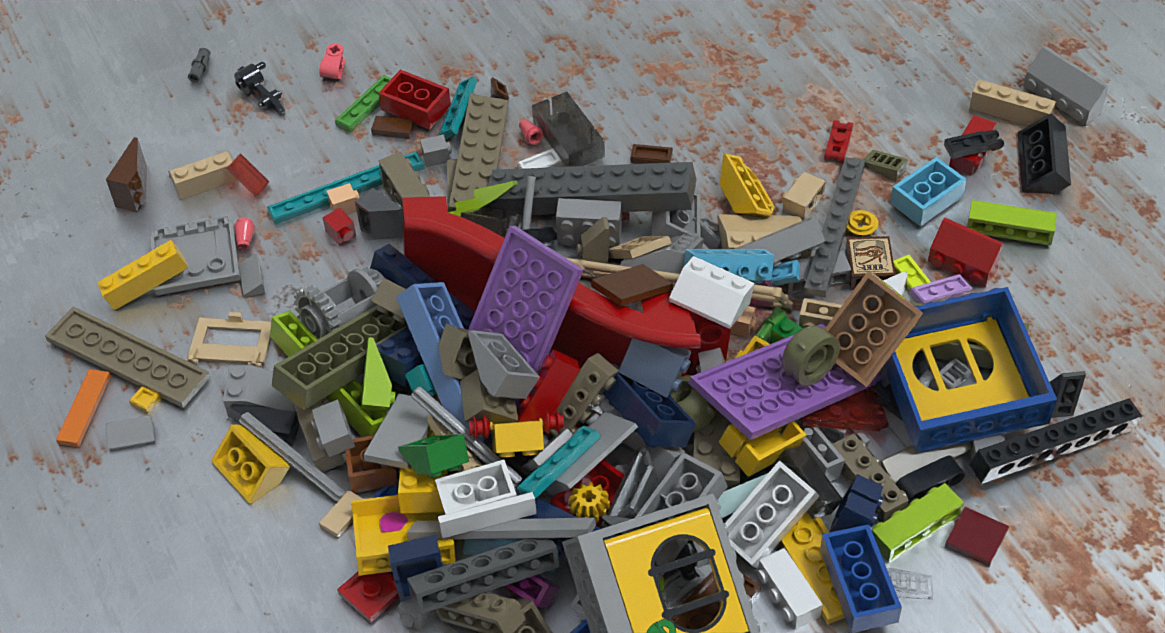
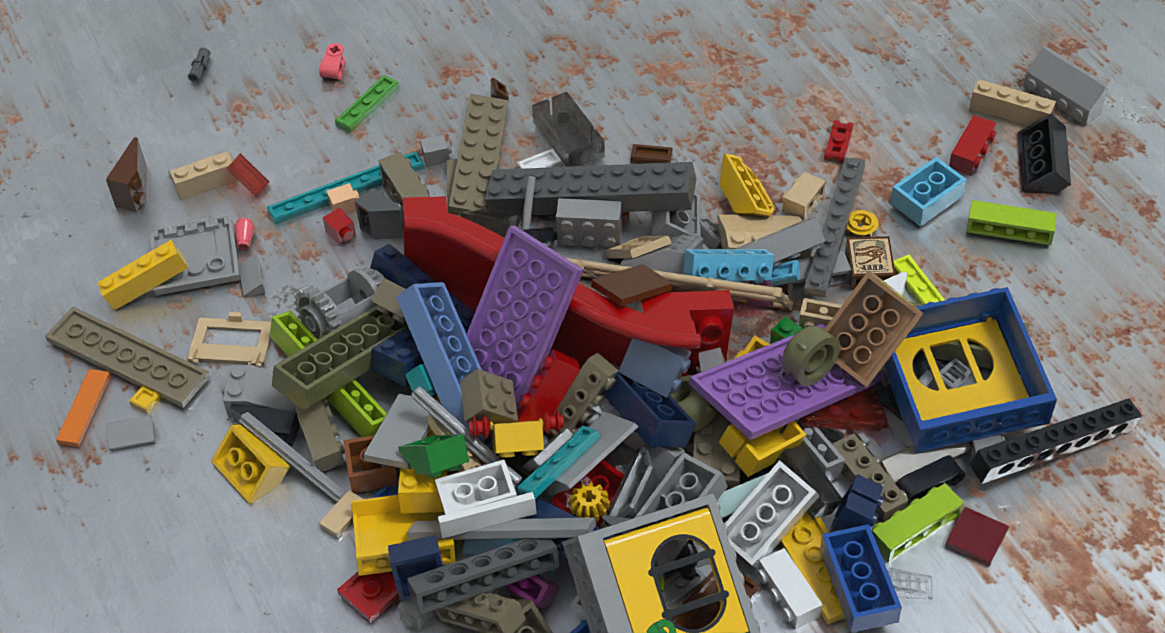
black piece [234,62,285,115] -> none
light grey brick [311,399,355,457] -> none
lime slope [360,338,395,412] -> none
reddish brown tile [371,116,415,138] -> none
red brick [378,69,451,130] -> none
dark pink piece [380,512,408,532] -> none
teal tile [438,76,478,140] -> none
dark tan slope [438,324,478,379] -> none
lime slope [448,181,518,217] -> none
light grey slope [468,330,540,399] -> none
coral cone [519,119,543,145] -> none
dark tan slope [577,217,609,264] -> none
white slope [669,256,754,329] -> none
light nougat brick [731,306,758,338] -> none
bright green axle [755,307,786,342] -> none
olive slope [863,150,908,181] -> none
lavender tile [909,274,973,304] -> none
red slope [928,217,1003,288] -> none
black hinge [944,130,1005,159] -> none
dark grey slope [1049,371,1086,418] -> none

